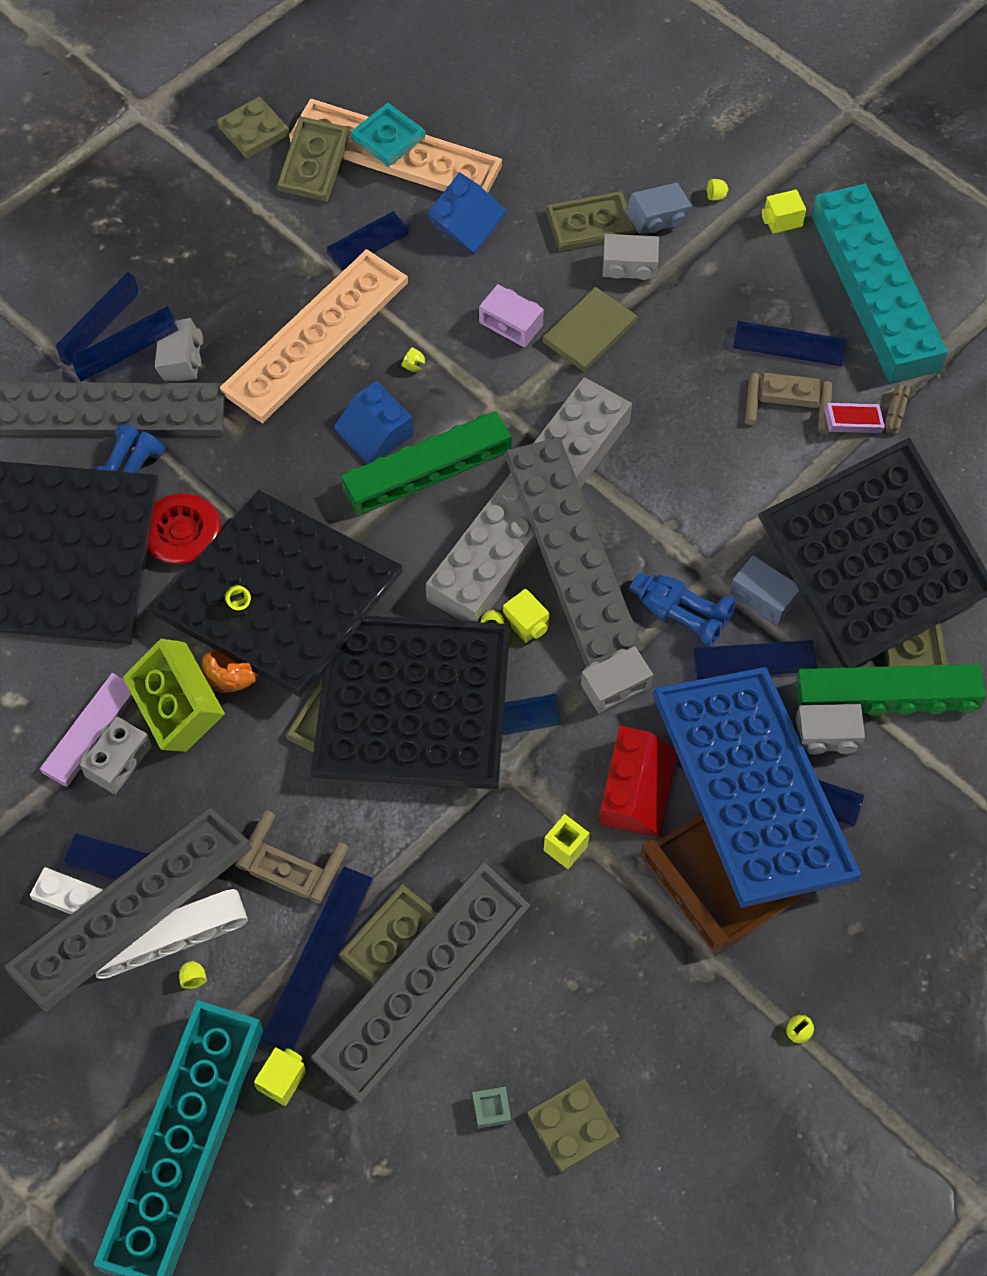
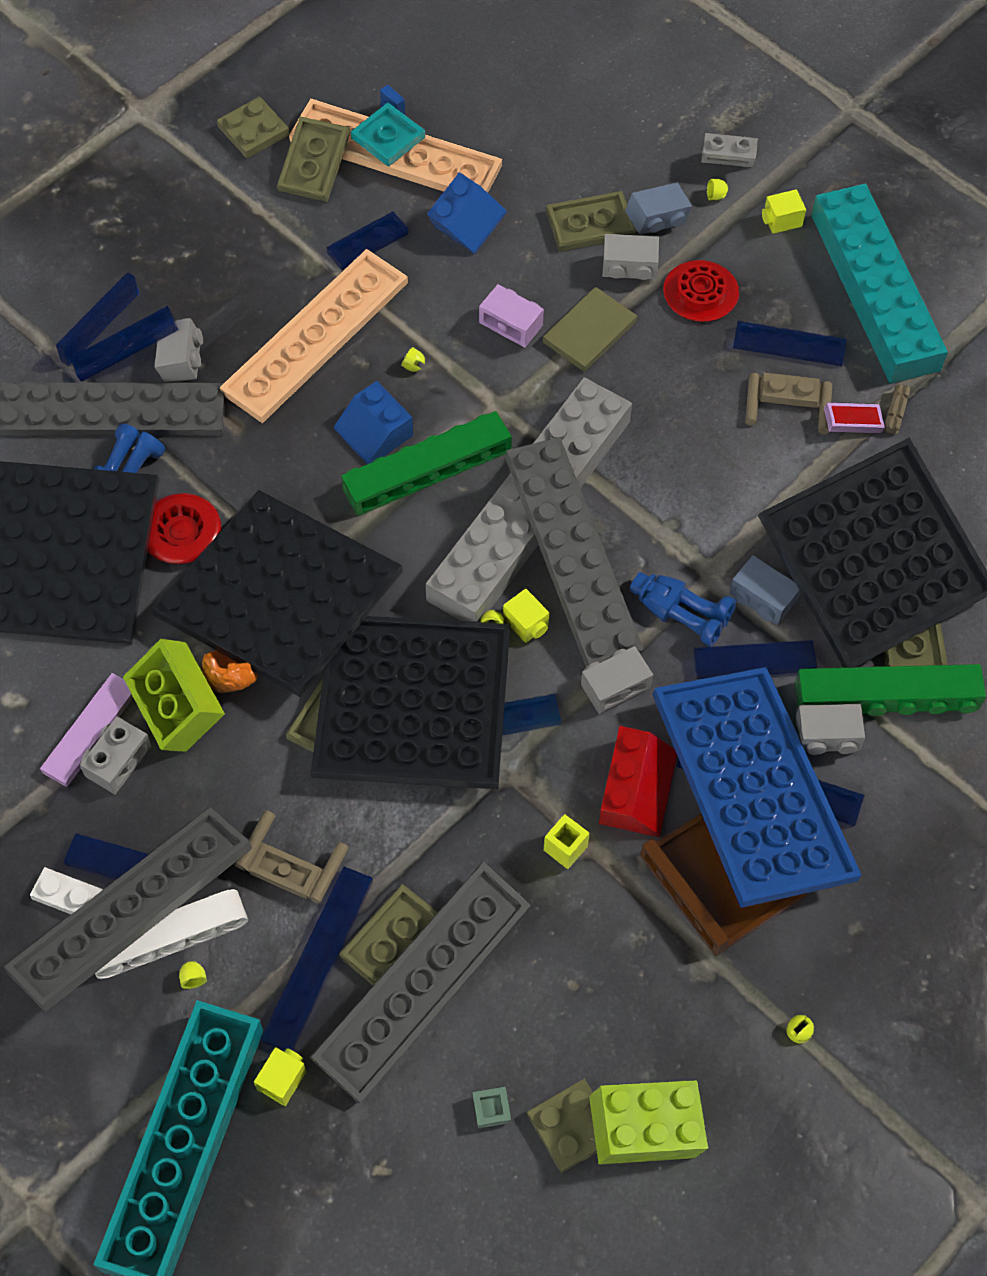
neon yellow hinge [225,585,251,610] -> none
none -> blue plate [380,85,405,115]
none -> lime brick [589,1080,708,1165]
none -> red wheel [663,260,739,322]
none -> light grey bracket [701,133,758,168]

